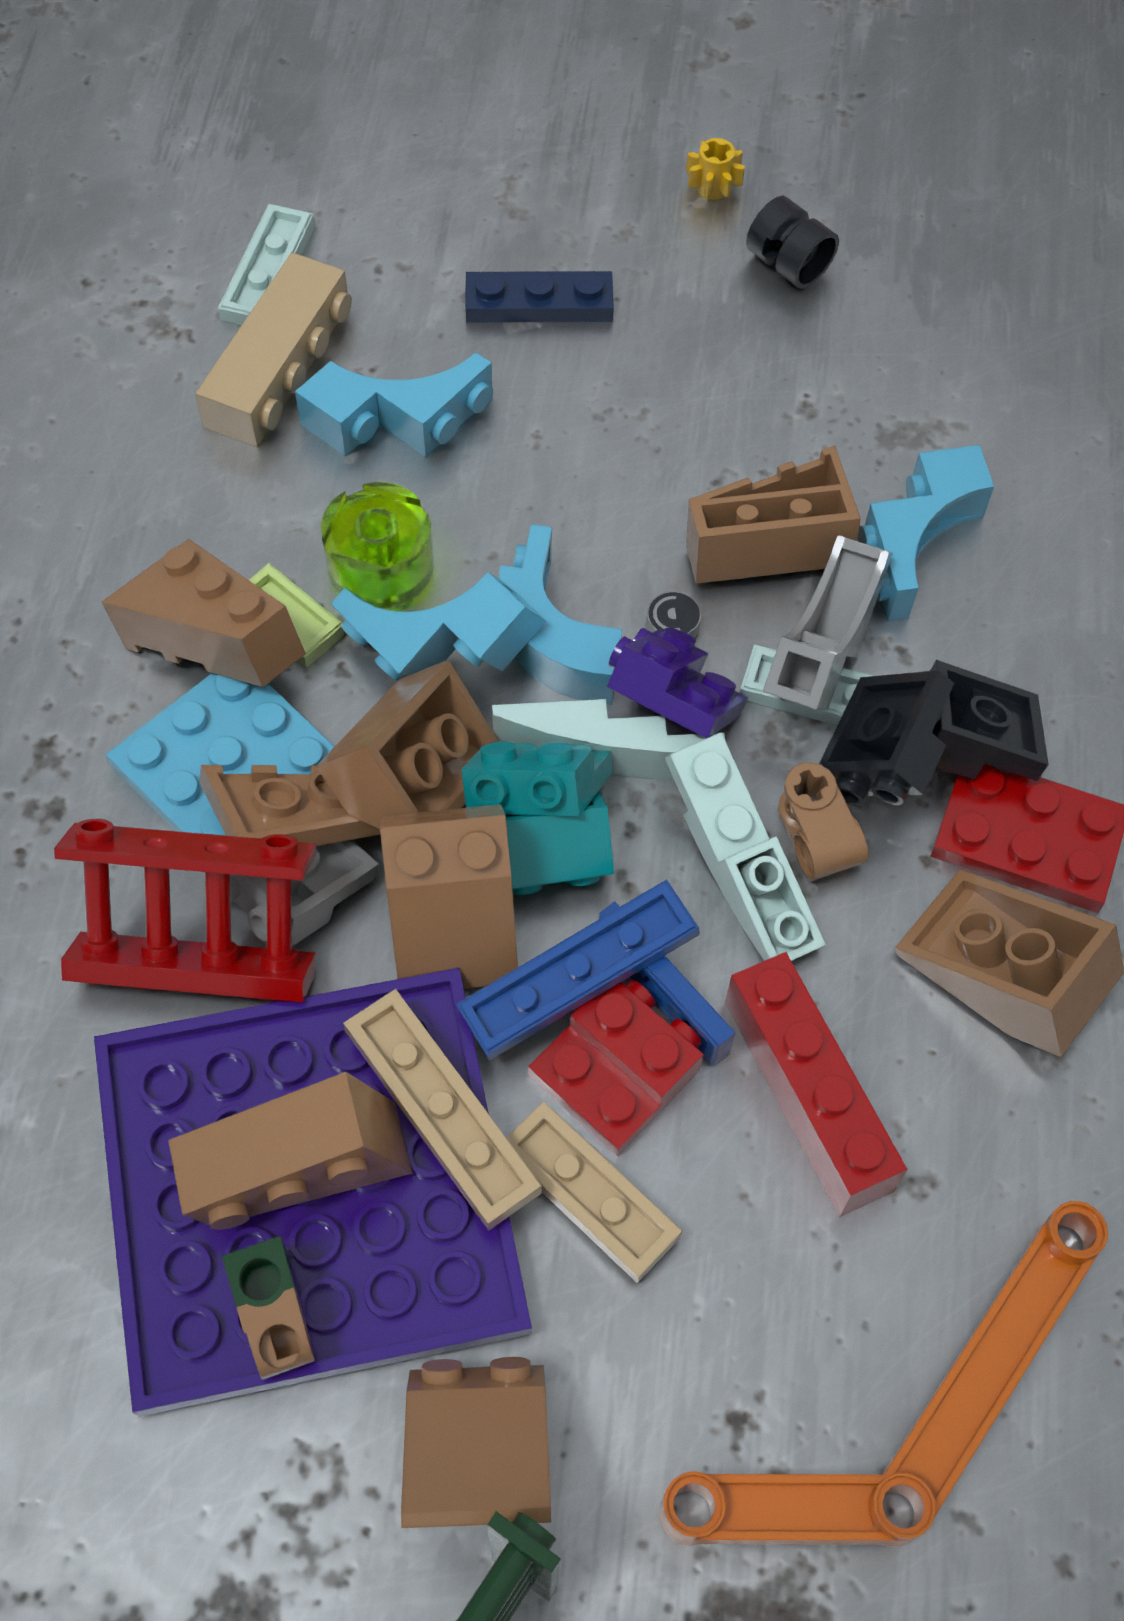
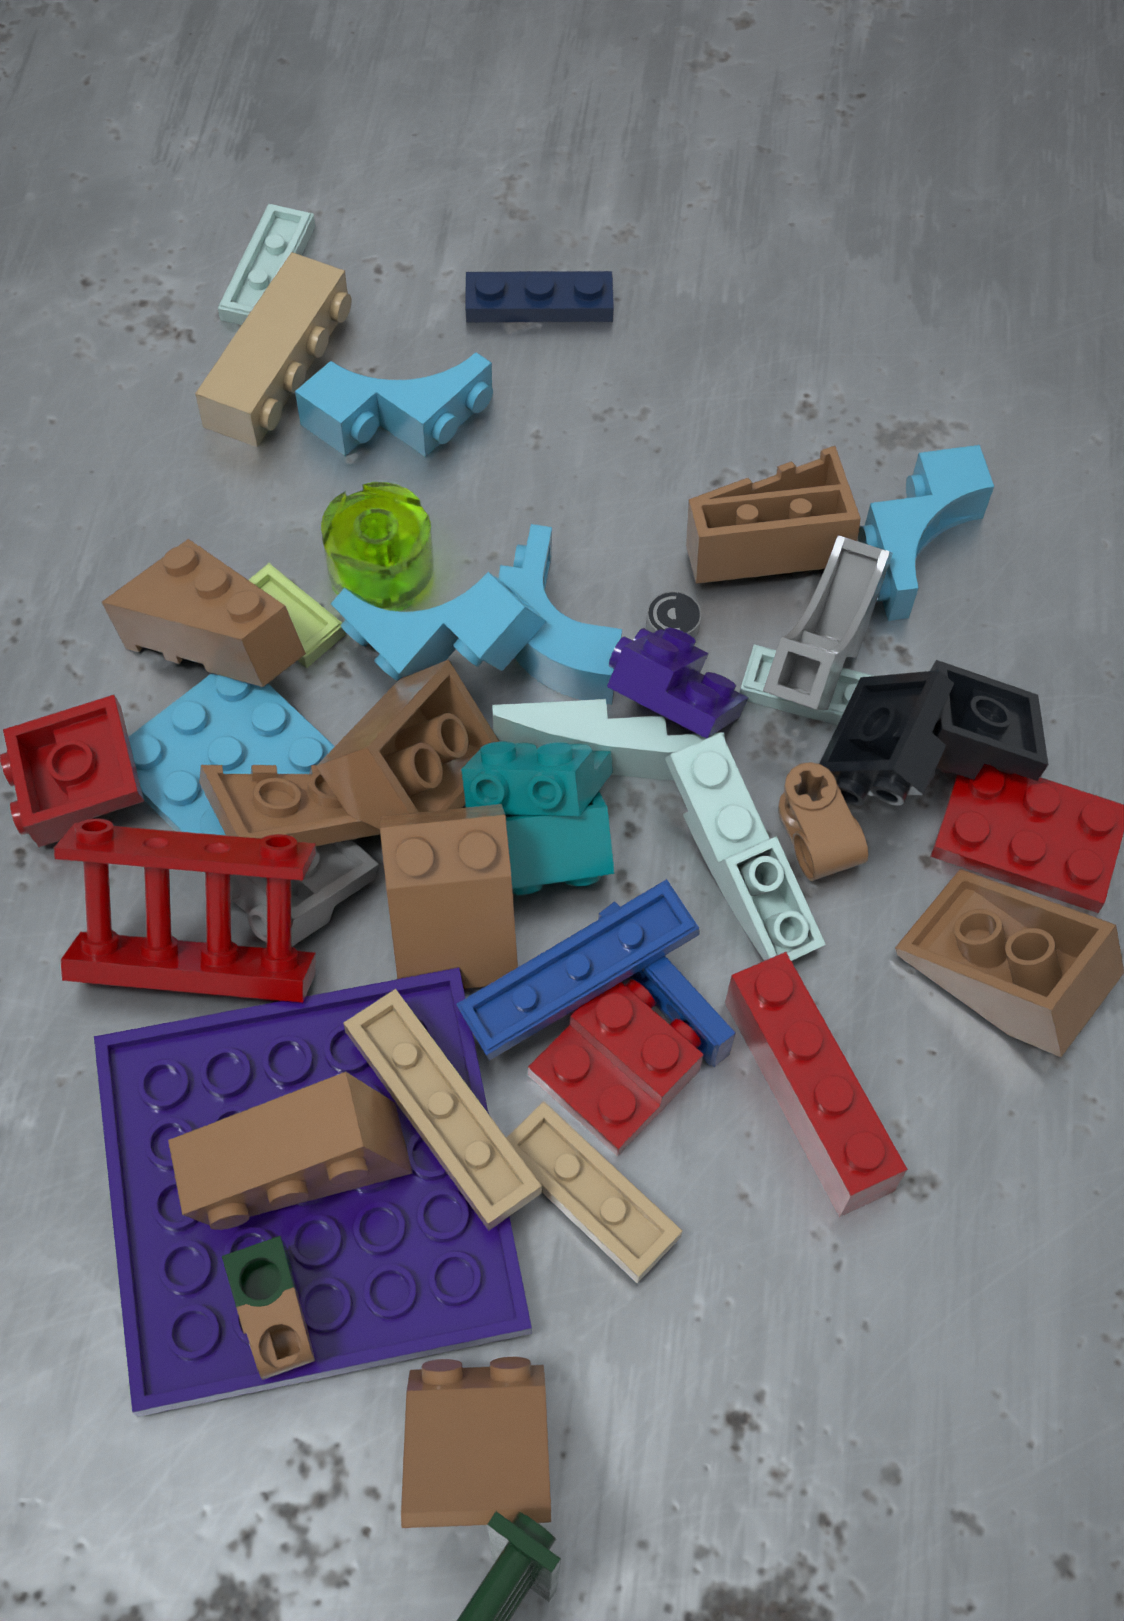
orange piece [659,1201,1108,1547] -> none
yellow gear [686,138,745,200] -> none
black wheel [746,195,839,289] -> none
none -> red plate [0,695,144,847]

